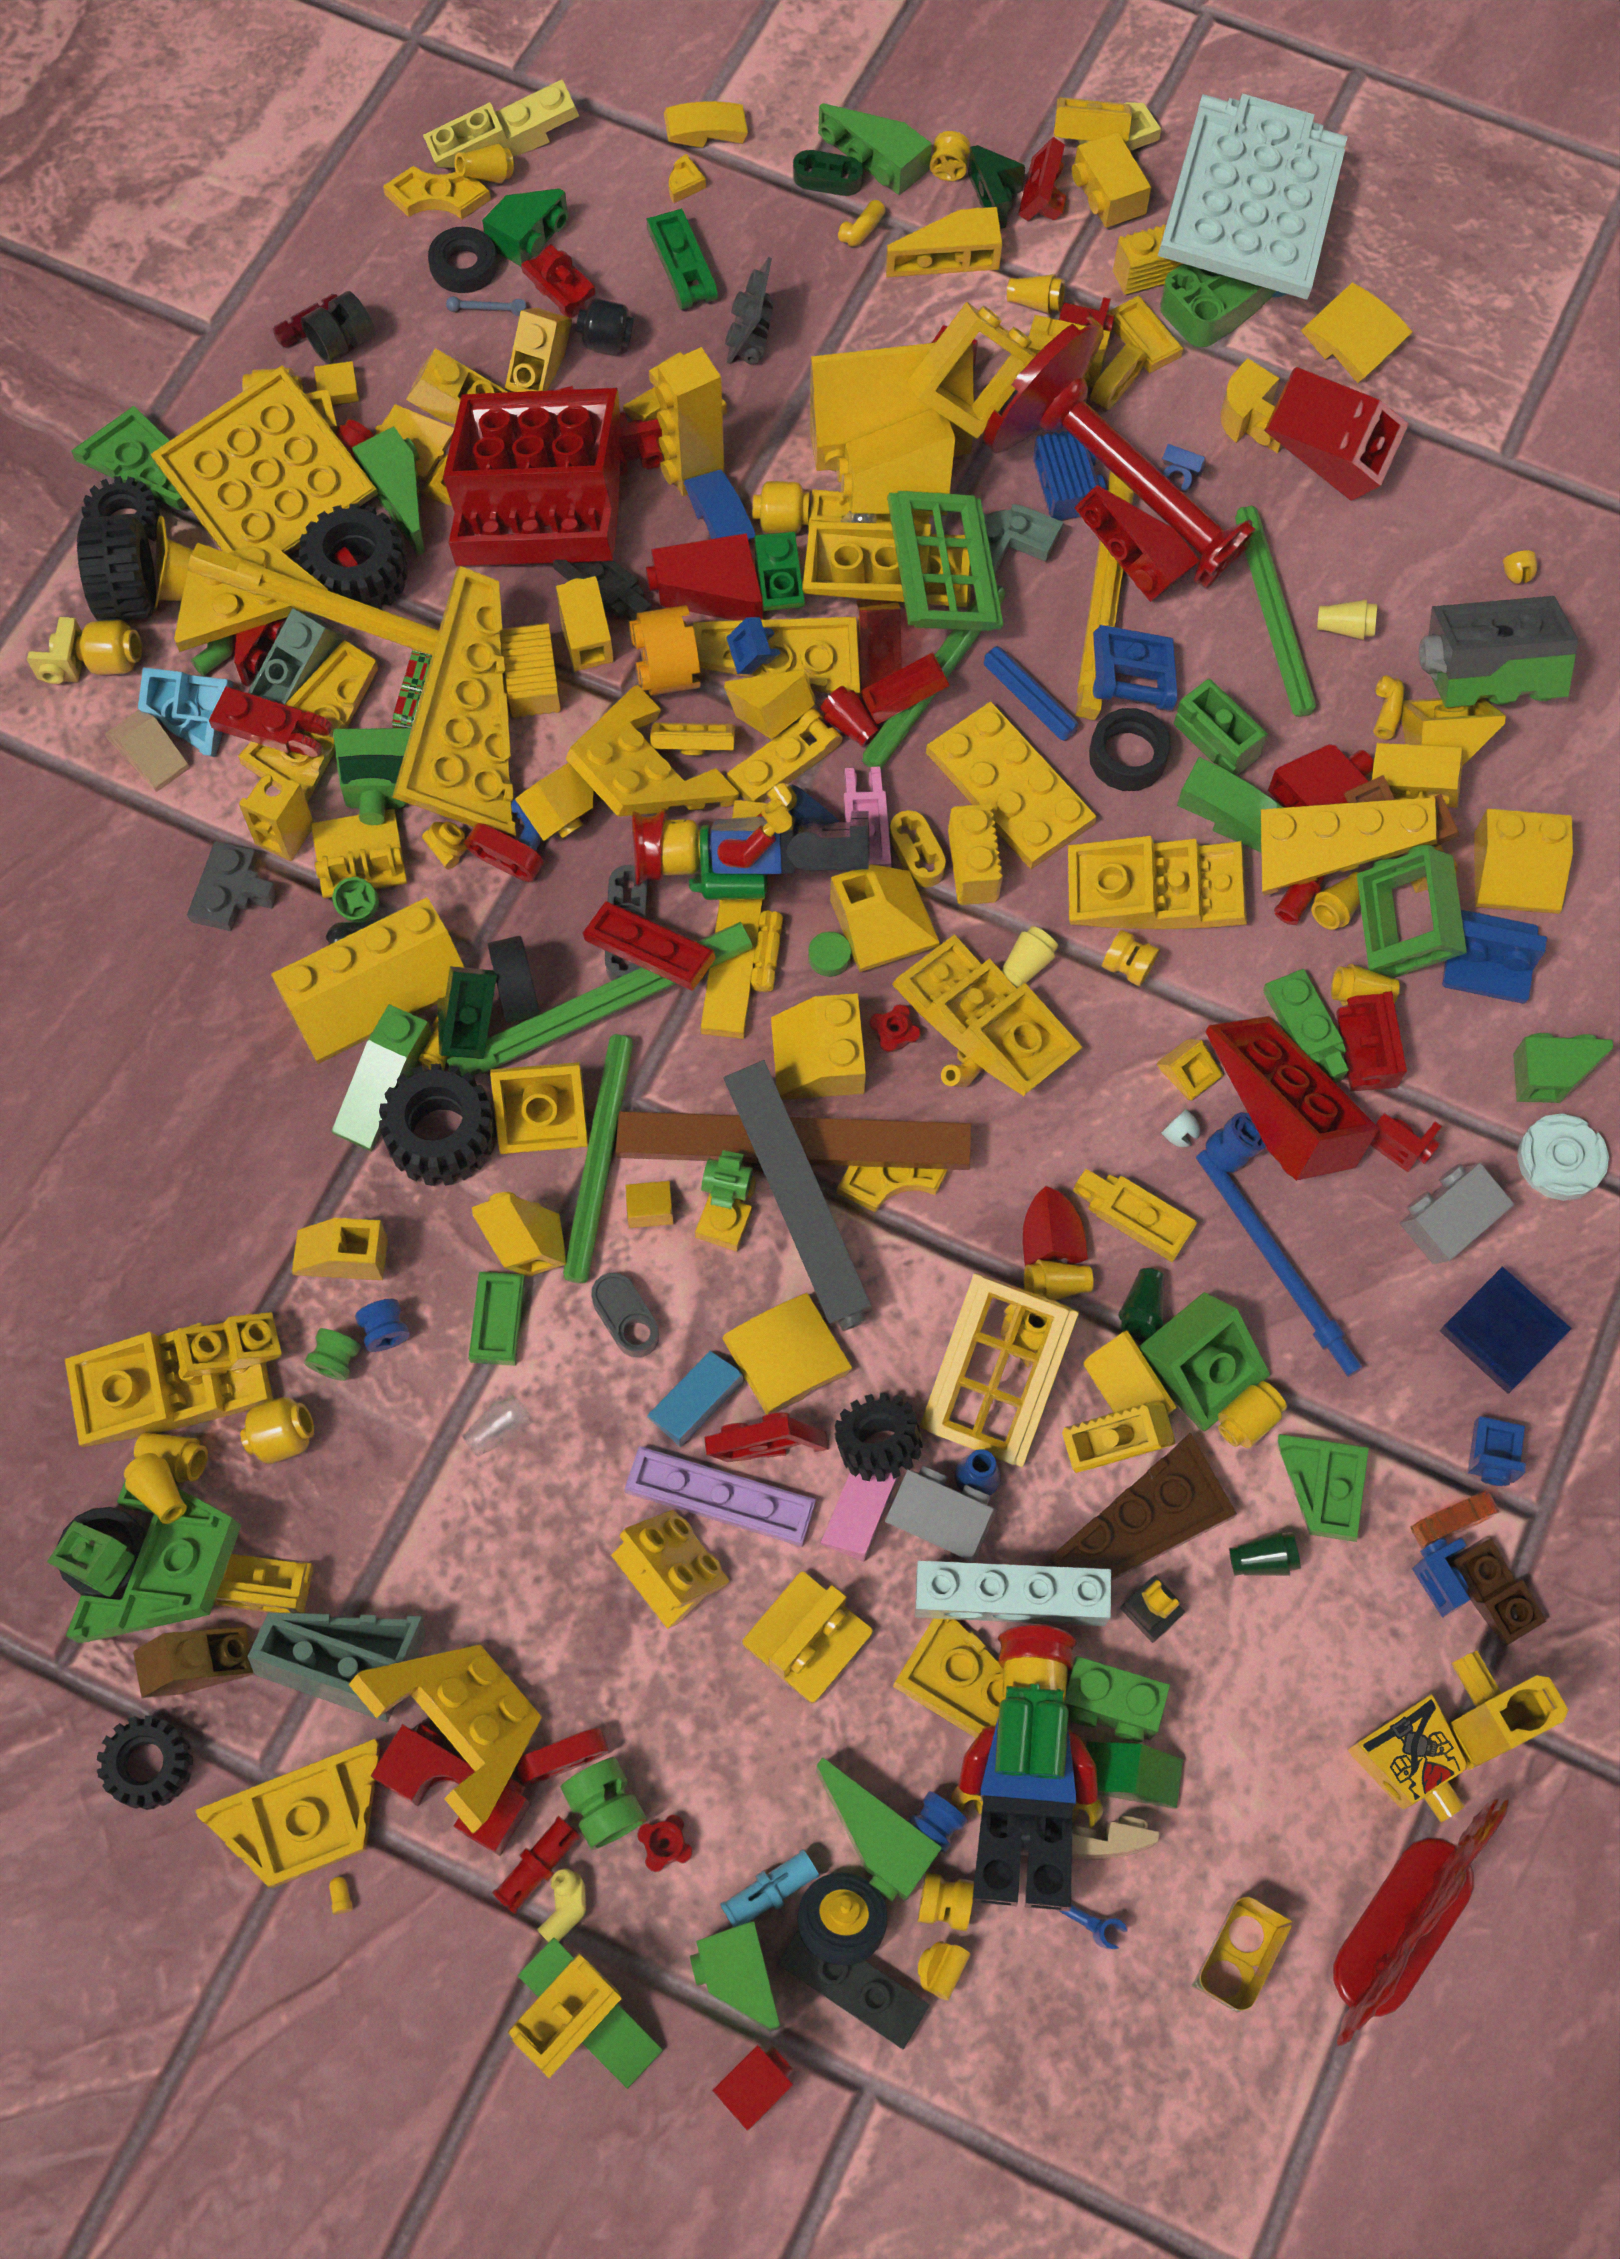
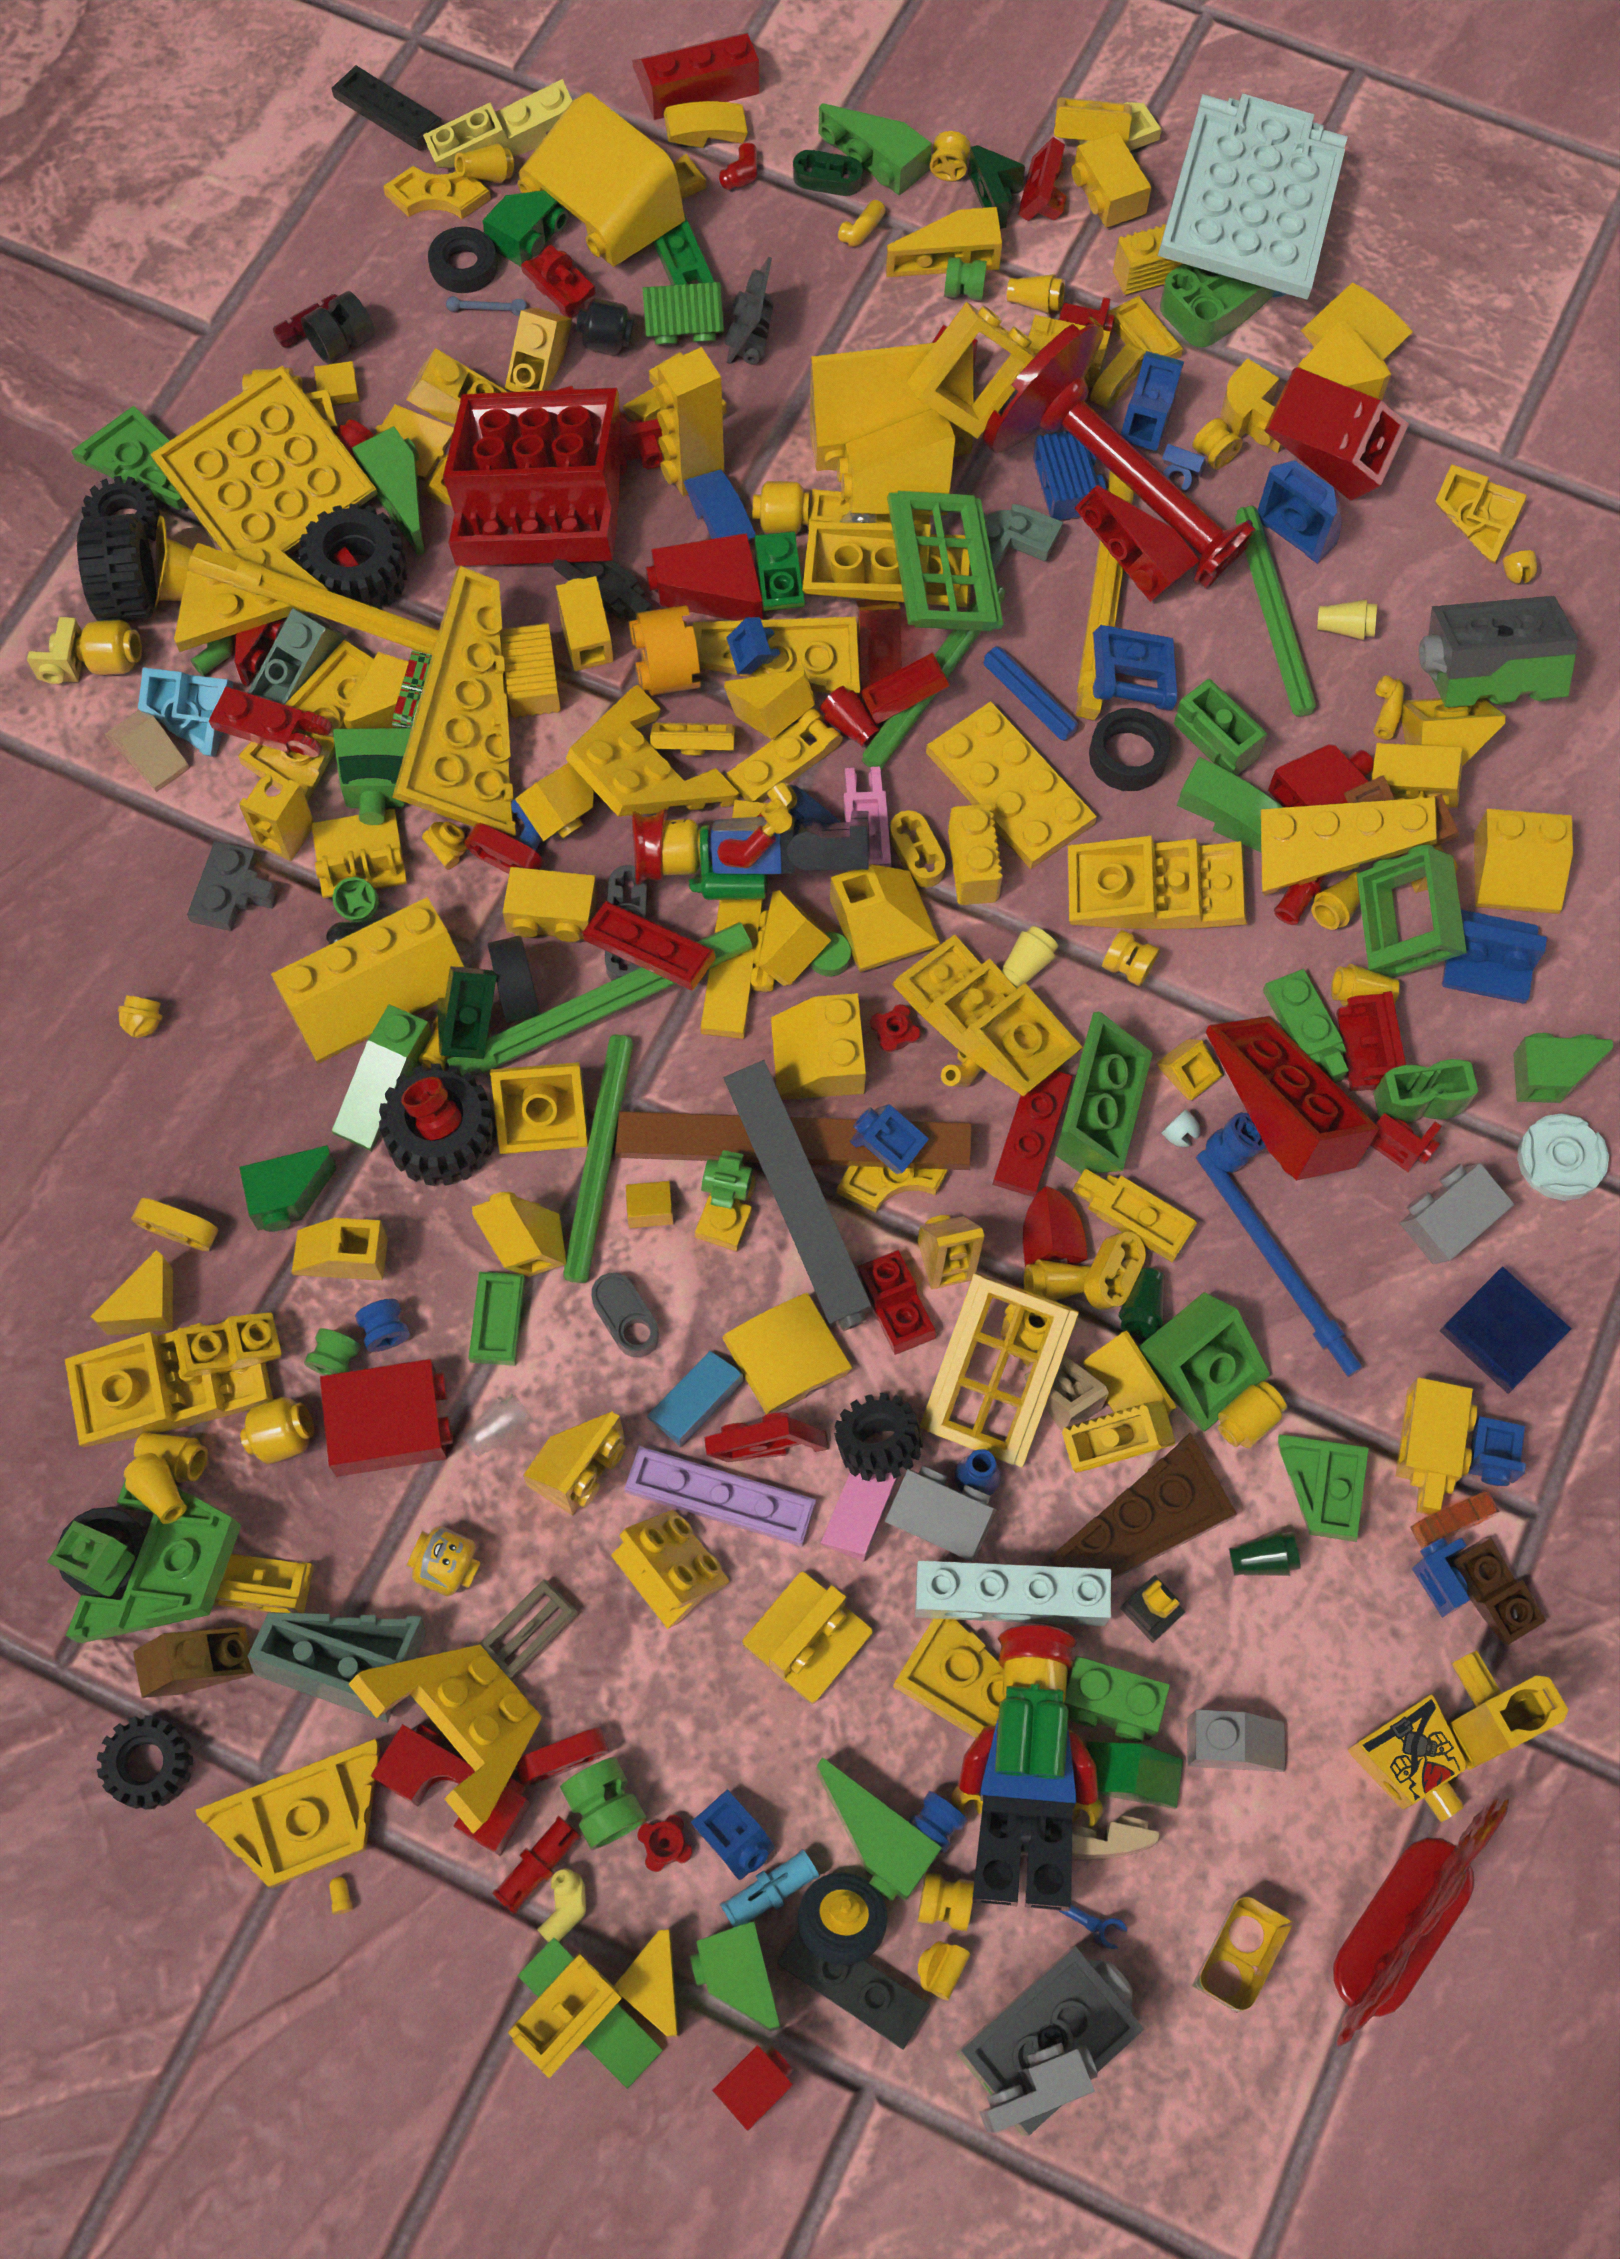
none -> yellow slope [90,1250,173,1335]
none -> yellow plate [118,995,162,1038]
none -> yellow beam [131,1198,219,1251]
none -> green slope [239,1145,337,1232]
none -> red brick [320,1359,453,1477]
none -> pearl dark grey plate [332,65,442,151]
none -> yellow slope [343,652,409,729]
none -> red wheel [401,1077,462,1140]
none -> yellow head [406,1526,481,1596]
none -> dark tan tile [479,1579,579,1681]
none -> yellow brick [503,867,598,942]
none -> yellow windscreen [518,92,685,267]
none -> yellow slope [523,1411,626,1516]
none -> yellow slope [614,1929,679,2038]
none -> red slope [632,33,759,120]
none -> bright green brick [642,282,724,345]
none -> blue bracket [691,1789,775,1880]
none -> red arm [719,143,757,190]
none -> yellow slope [758,890,831,986]
none -> blue bracket [849,1104,929,1174]
none -> red slope [857,1250,936,1355]
none -> yellow slope [917,1215,984,1290]
none -> bright green wheel [944,257,987,301]
none -> dark grey piece [955,1946,1144,2136]
none -> light grey plate [979,2043,1098,2133]
none -> red plate [992,1070,1072,1197]
none -> tan slope [1024,1355,1109,1431]
none -> bright green slope [1055,1012,1153,1174]
none -> yellow beam [1084,1231,1146,1310]
none -> blue brick [1120,351,1185,451]
none -> light grey slope [1187,1709,1285,1772]
none -> yellow wheel [1192,418,1243,470]
none -> blue slope [1258,460,1342,564]
none -> yellow slope [1297,319,1391,401]
none -> bright green brick [1373,1059,1479,1124]
none -> yellow hinge [1395,1377,1477,1516]
none -> yellow slope [1435,464,1527,564]

